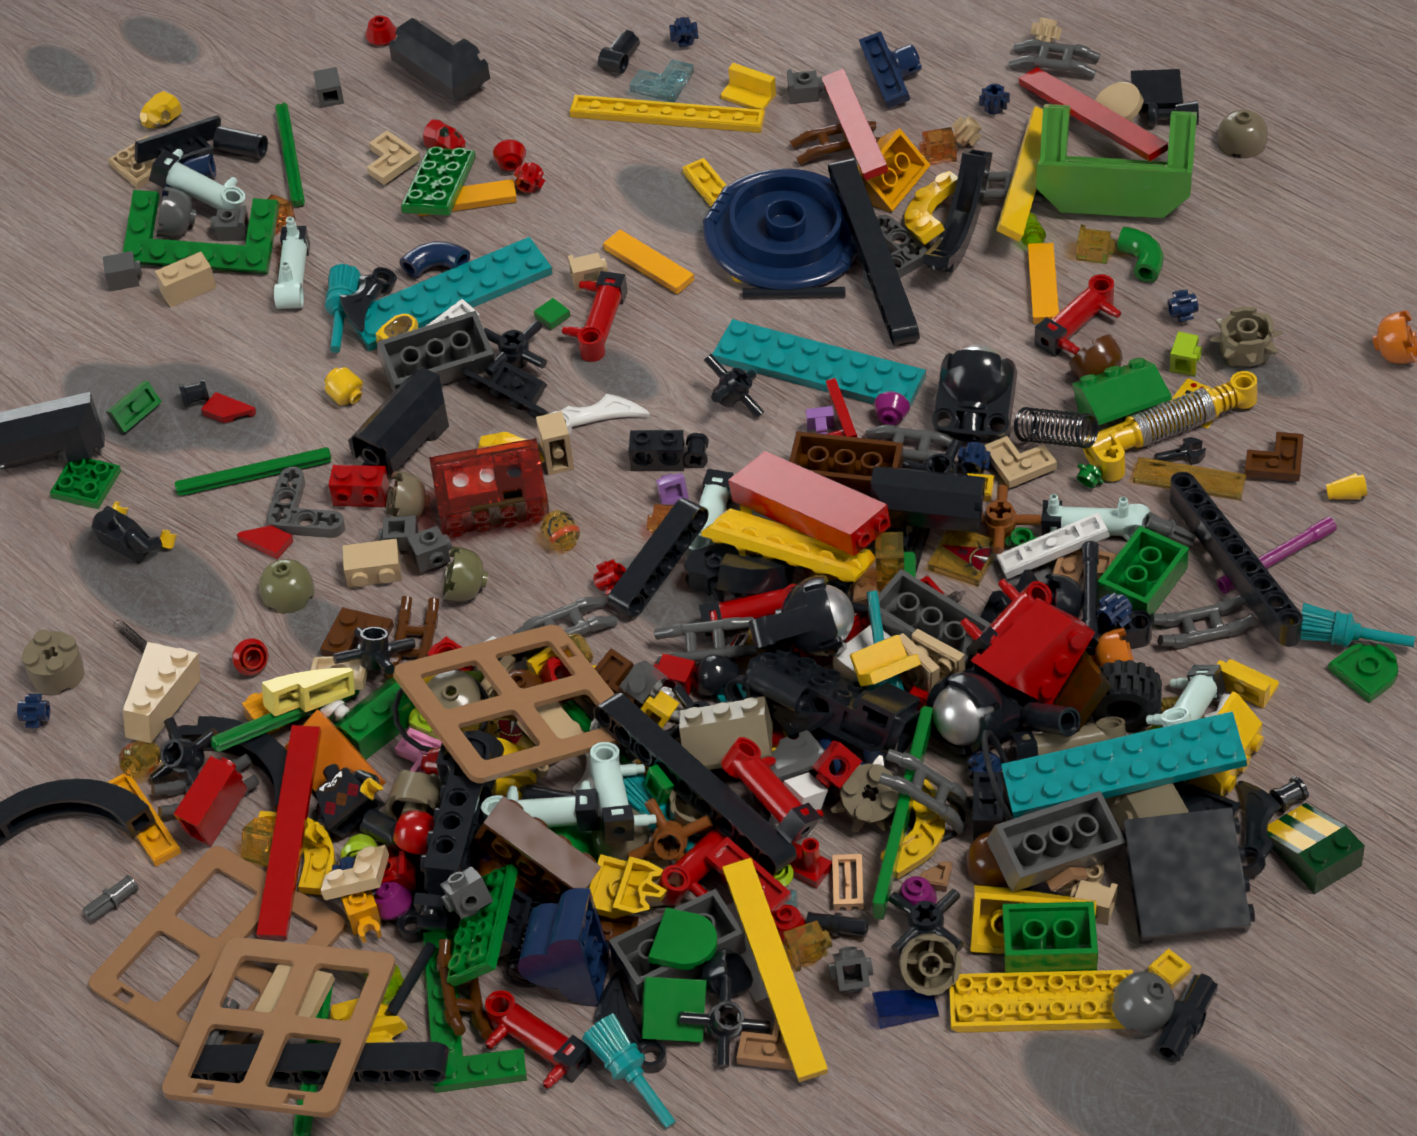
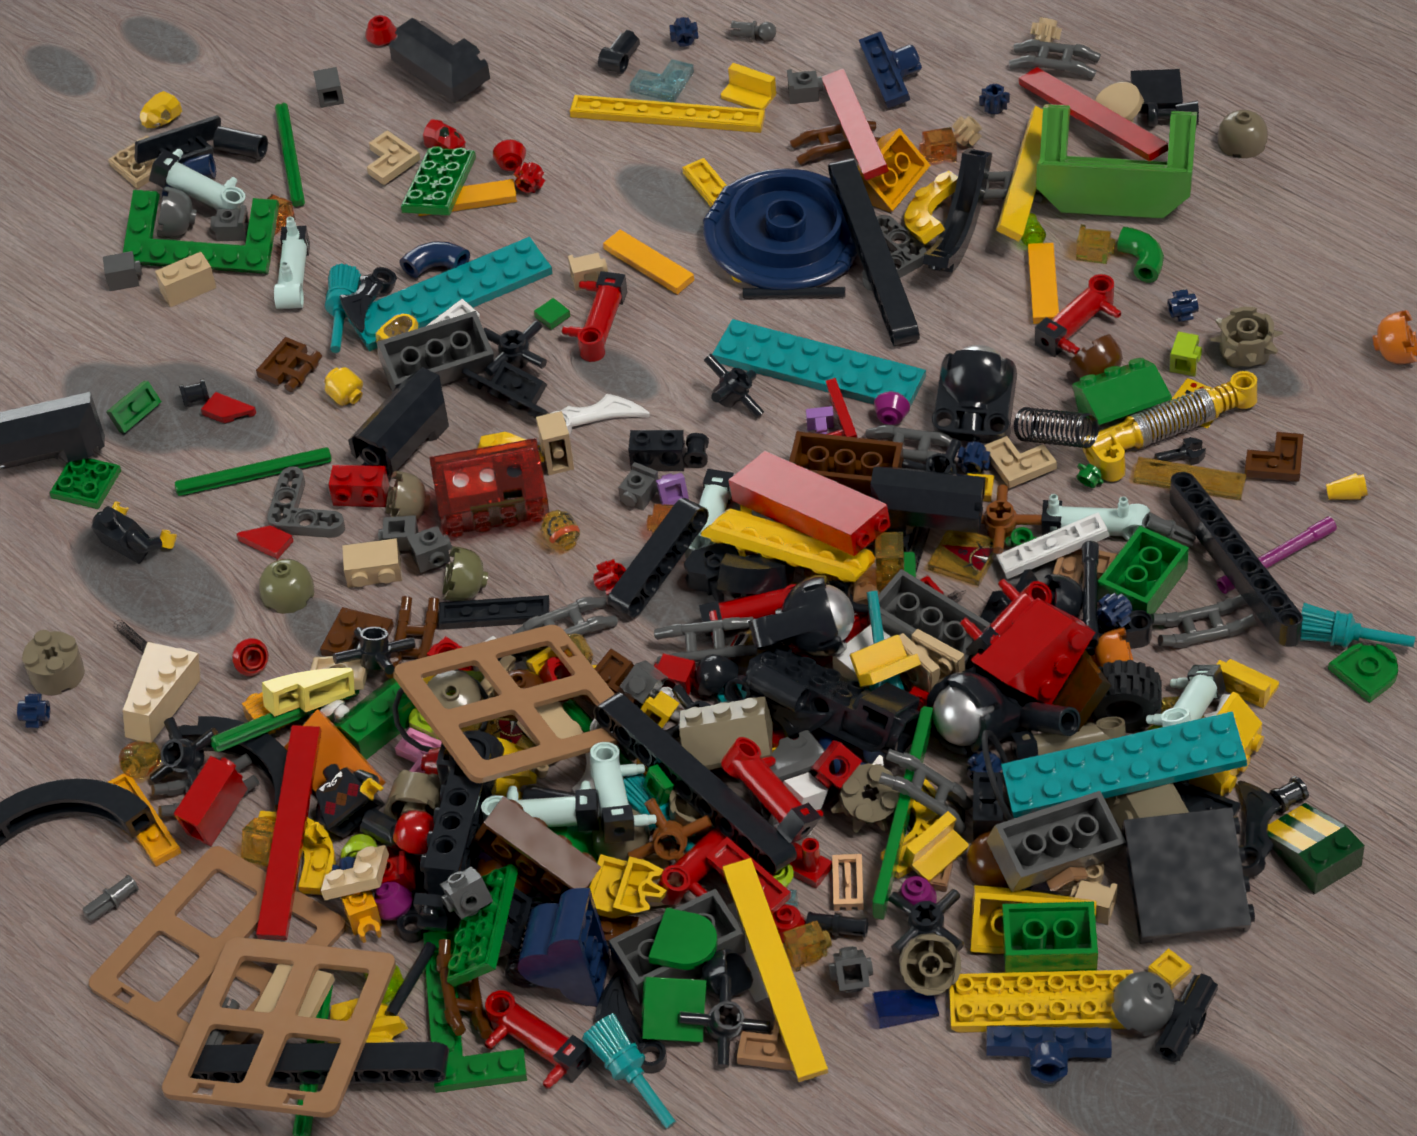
none -> reddish brown plate [256,337,322,392]
none -> black tile [439,595,550,630]
none -> dark grey brick [618,462,658,510]
none -> dark grey pin [730,21,777,41]
none -> yellow panel [903,811,969,882]
none -> dark blue plate [987,1026,1112,1084]

